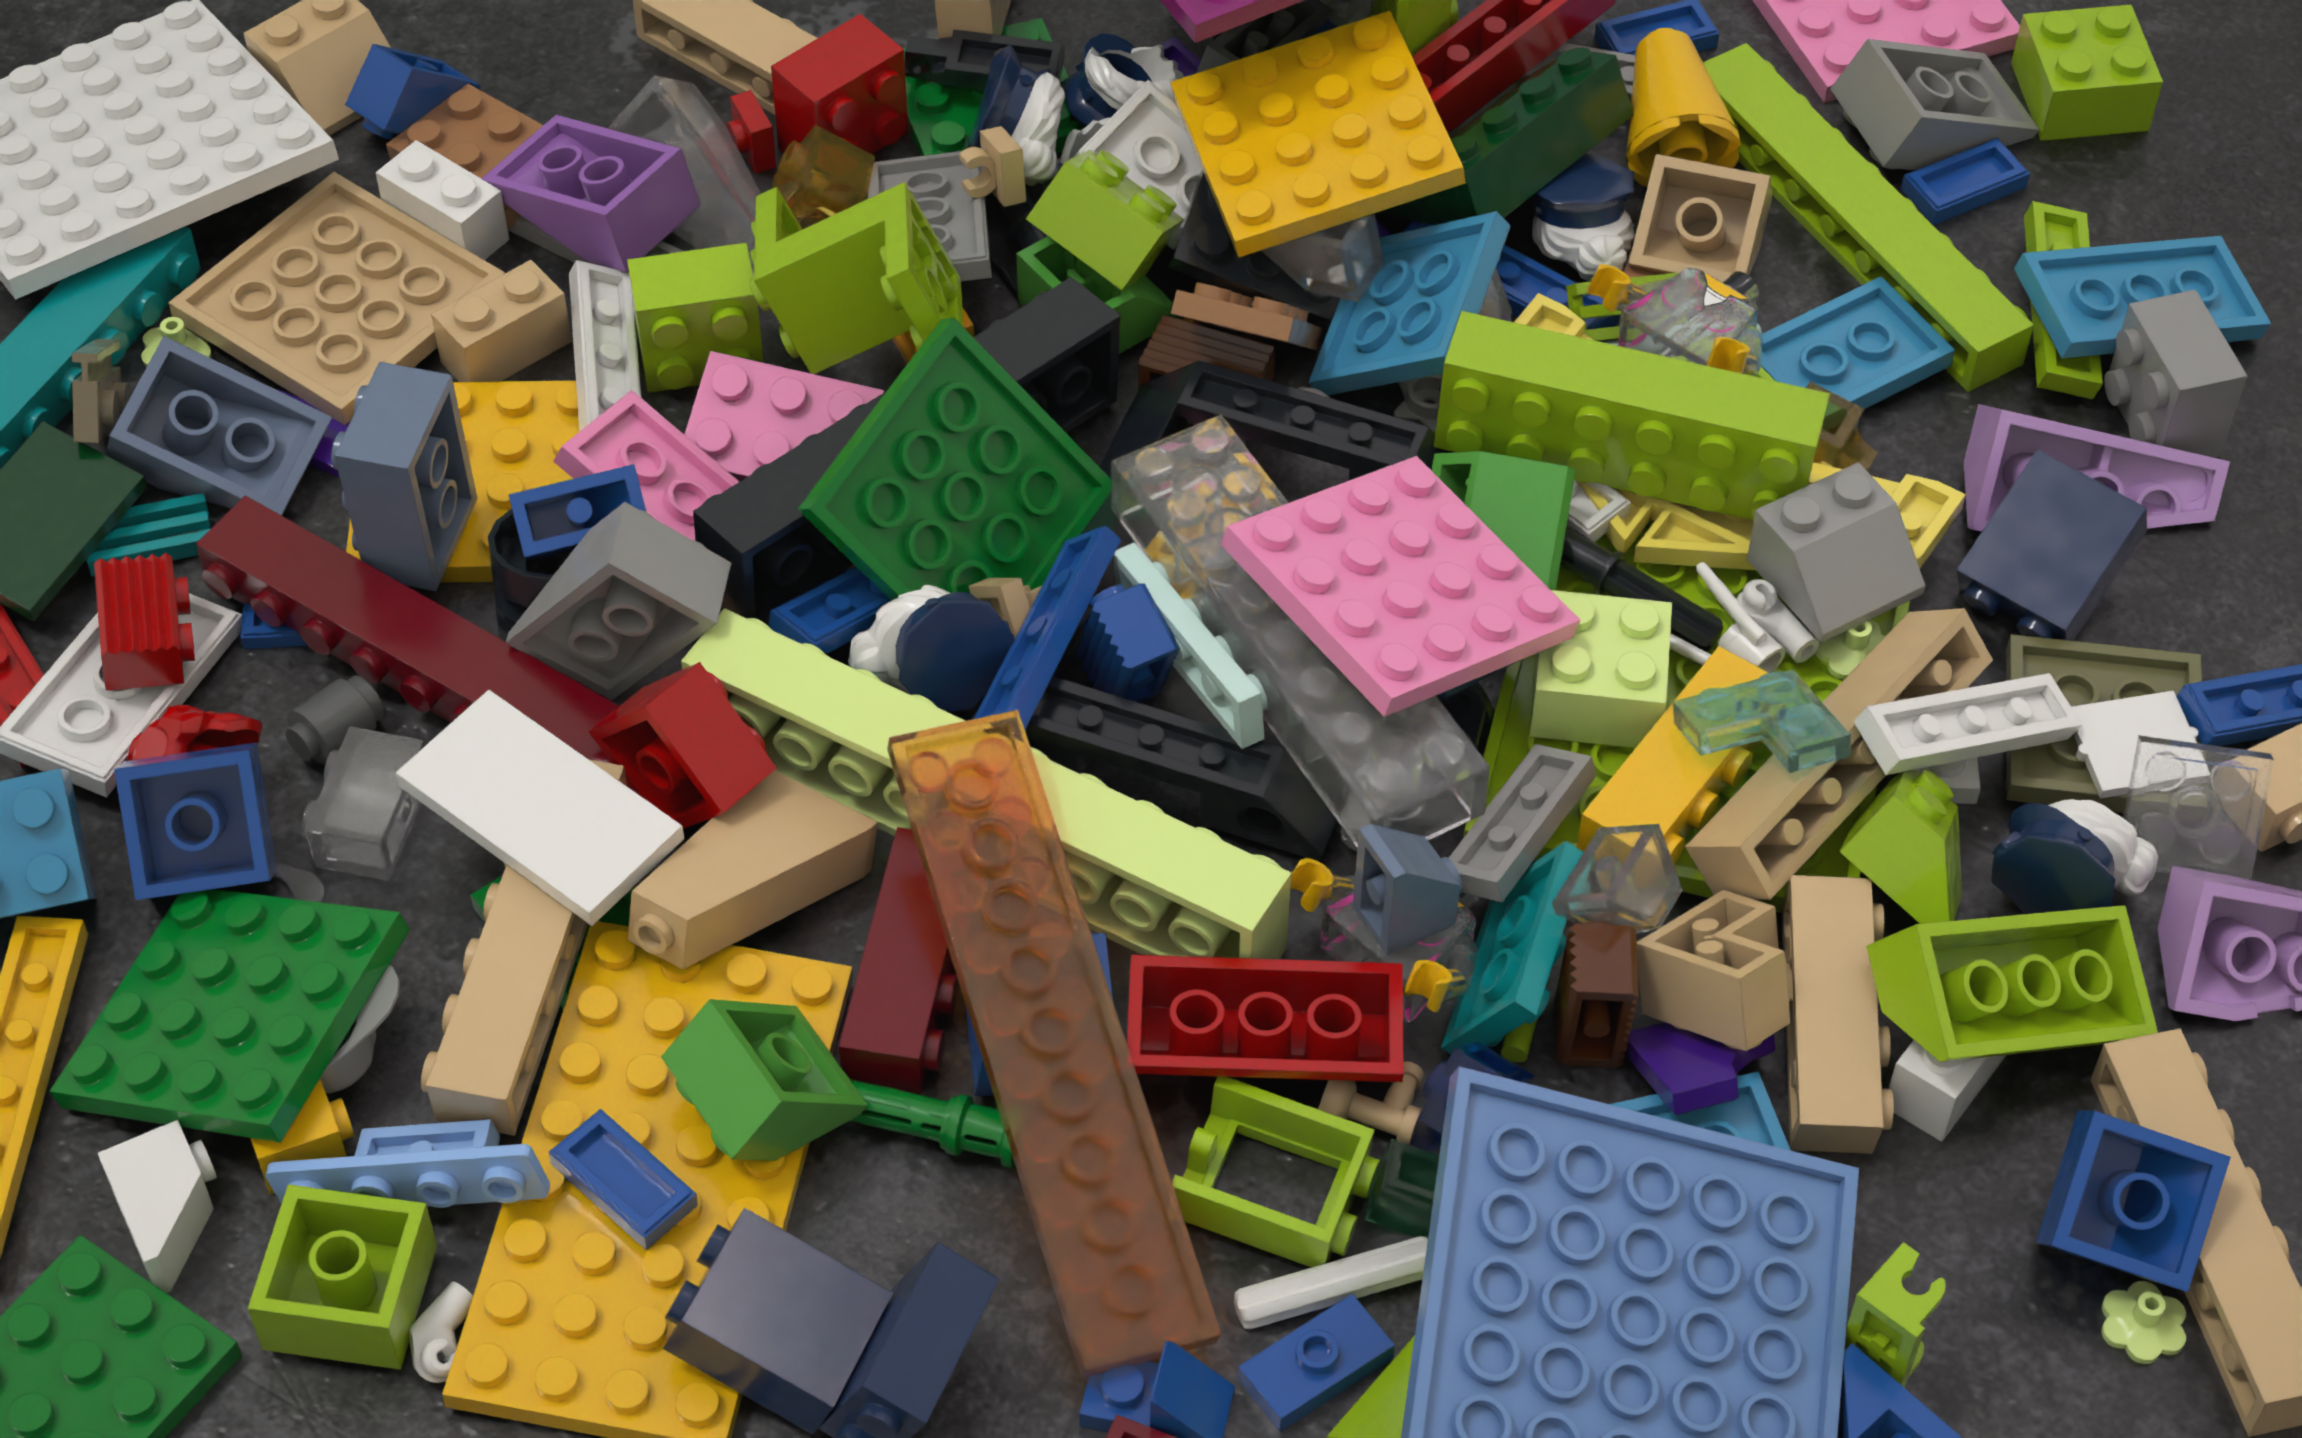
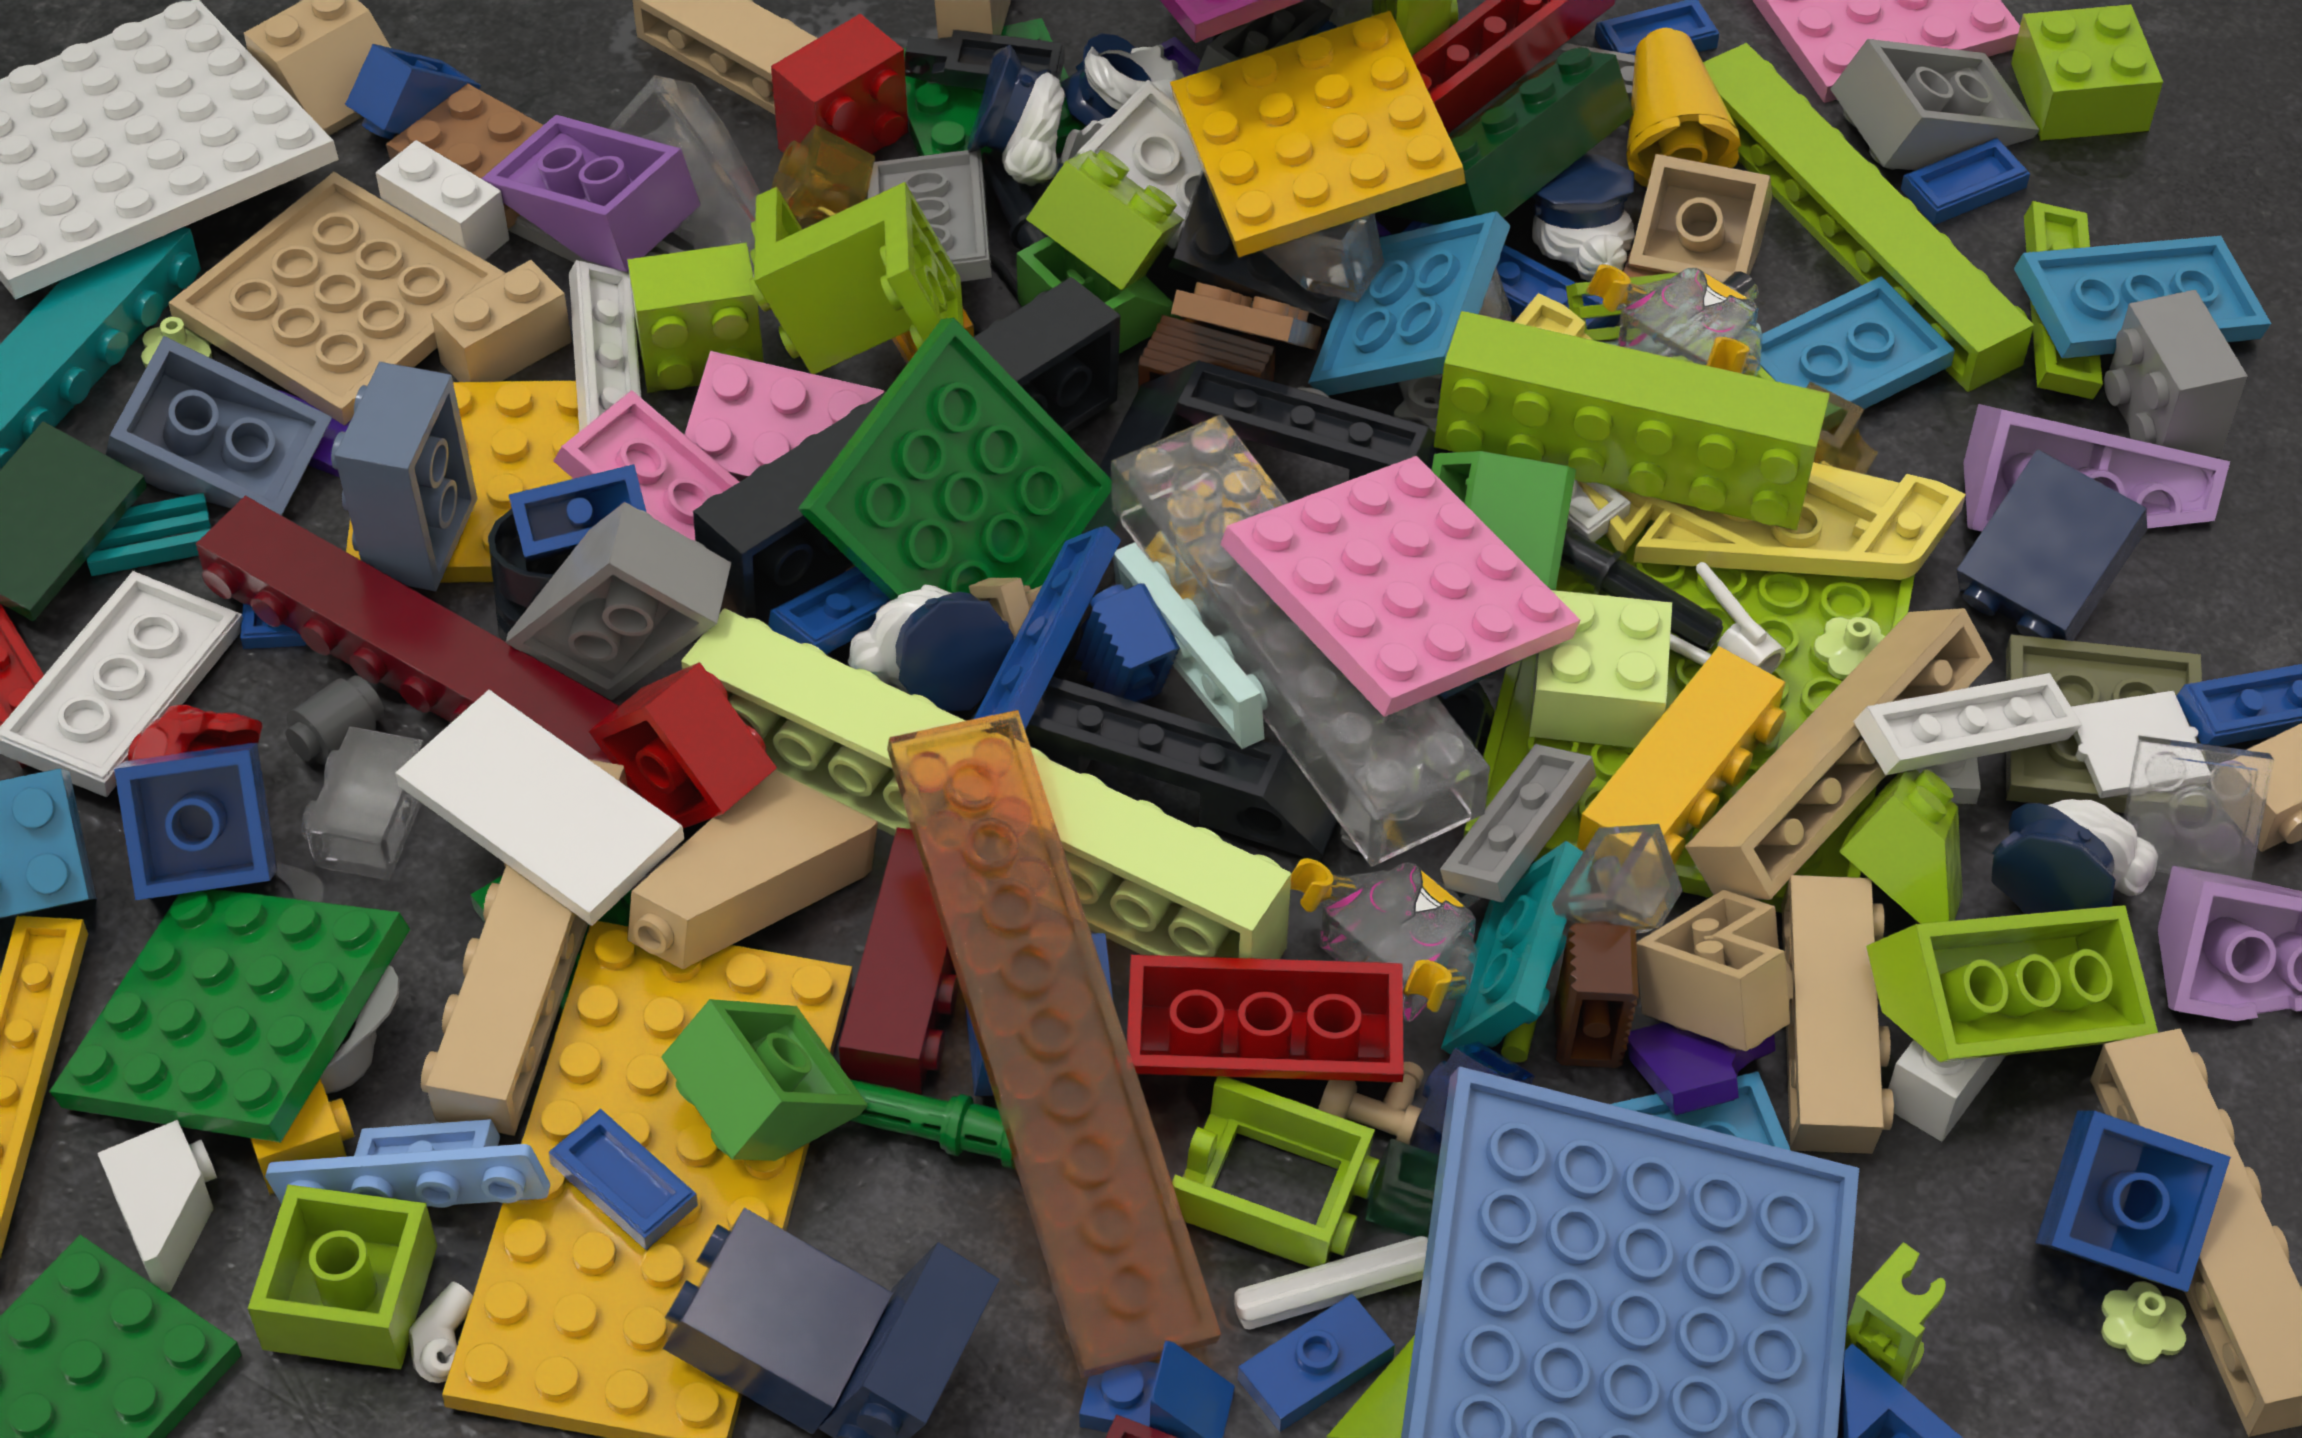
dark tan plate [72,339,131,443] -> none
red brick [94,553,195,691] -> none
red plate [726,90,776,174] -> none
tan tile [959,126,1026,207] -> none
sand blue slope [1353,824,1463,955] -> none
clear light blue plate [1673,670,1851,773] -> none
white arm [1737,579,1820,663] -> none
light grey slope [1747,462,1926,643] -> none

